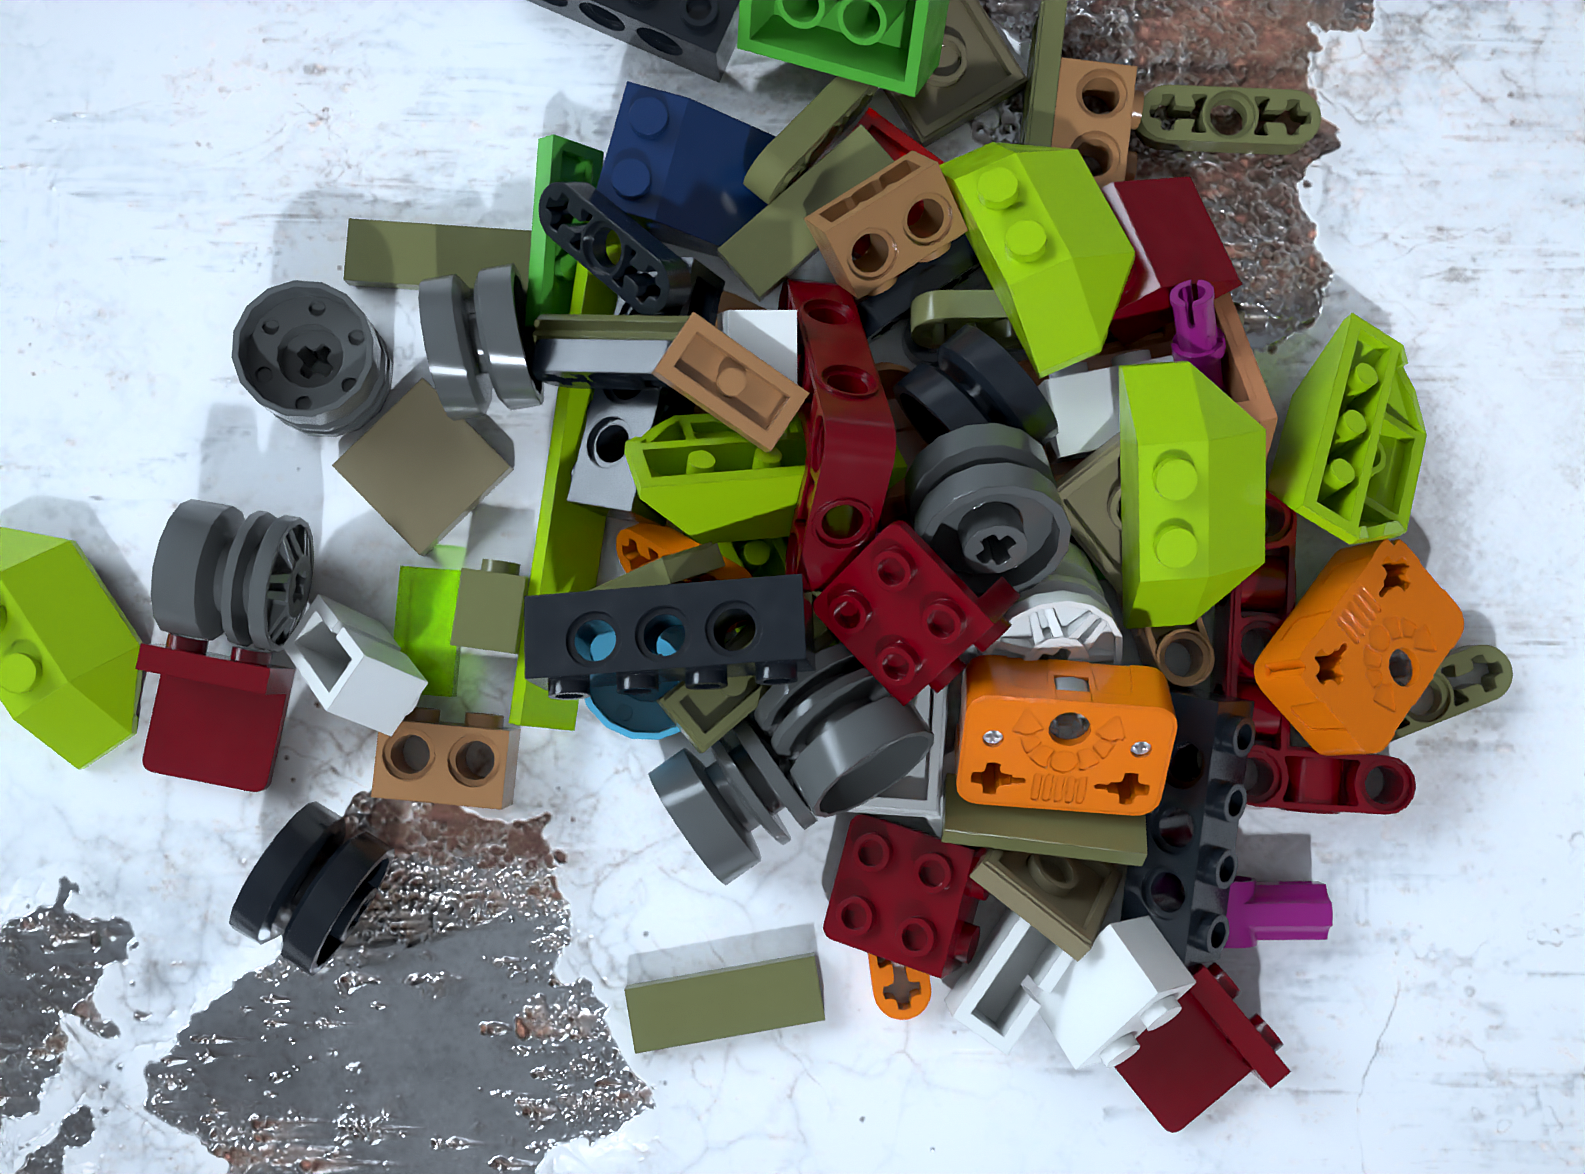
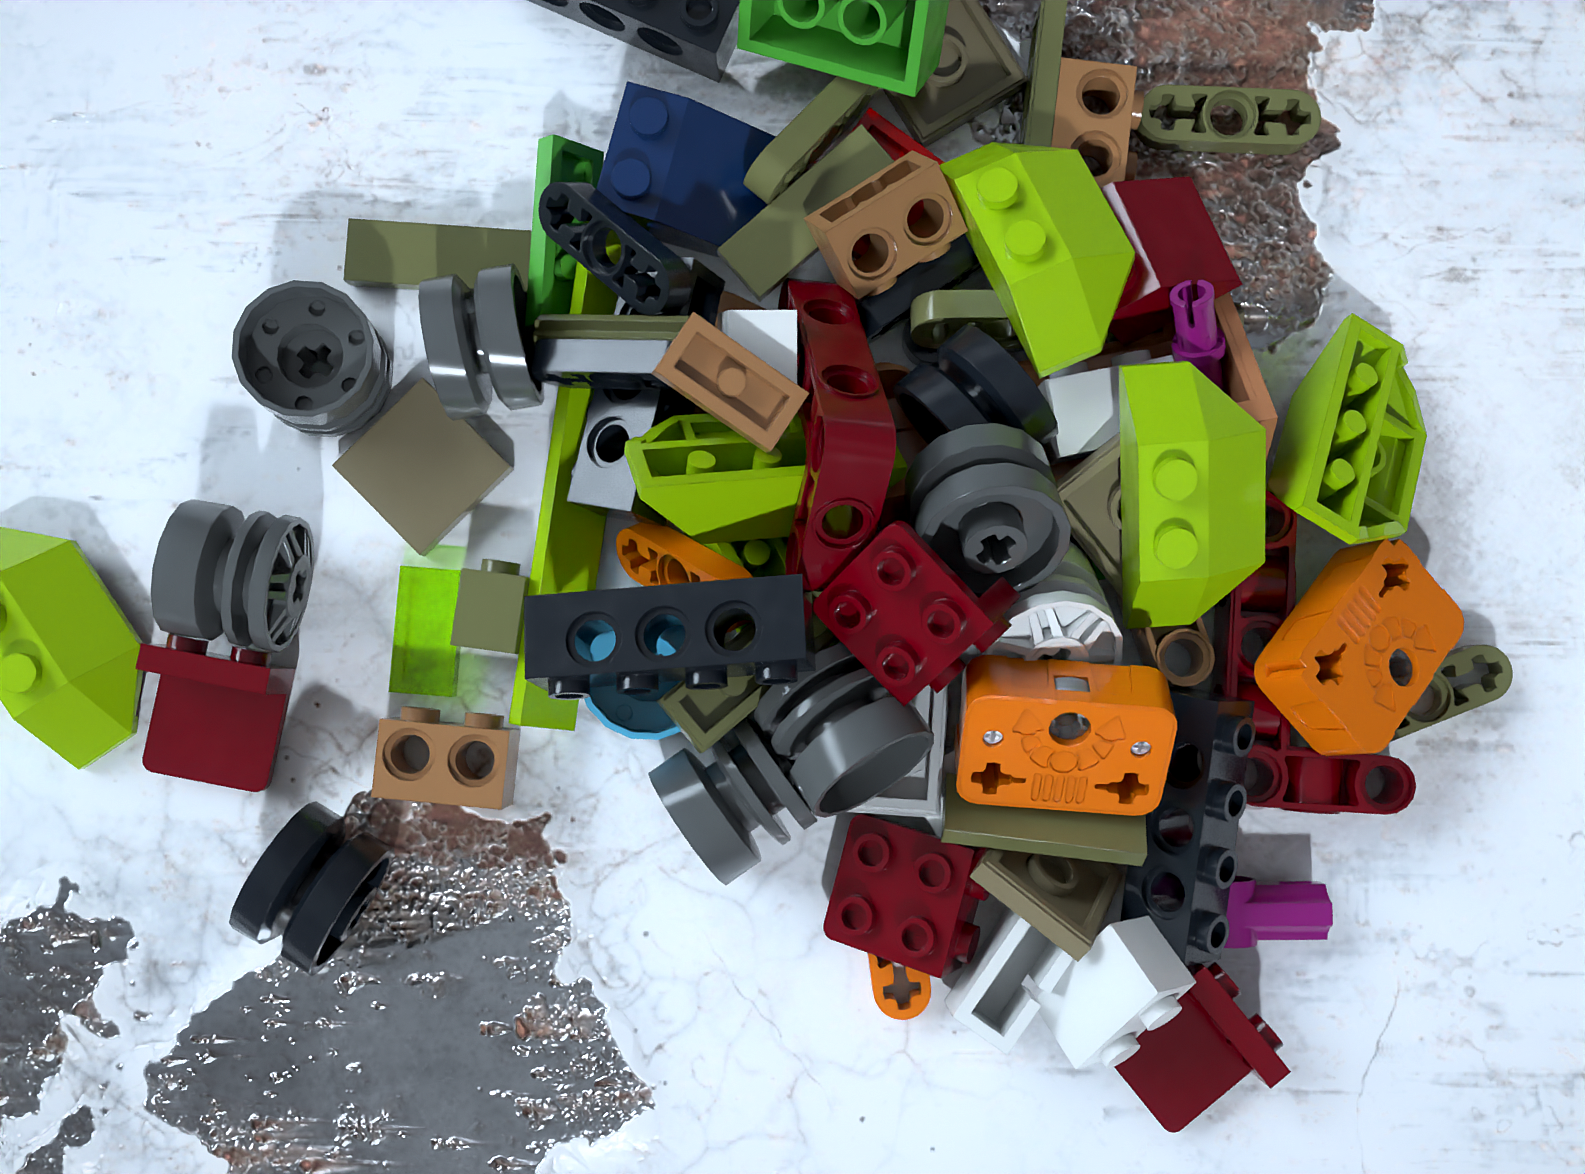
white piece [283,594,428,736] -> none
olive tile [588,541,725,591] -> none
olive tile [624,952,825,1054] -> none

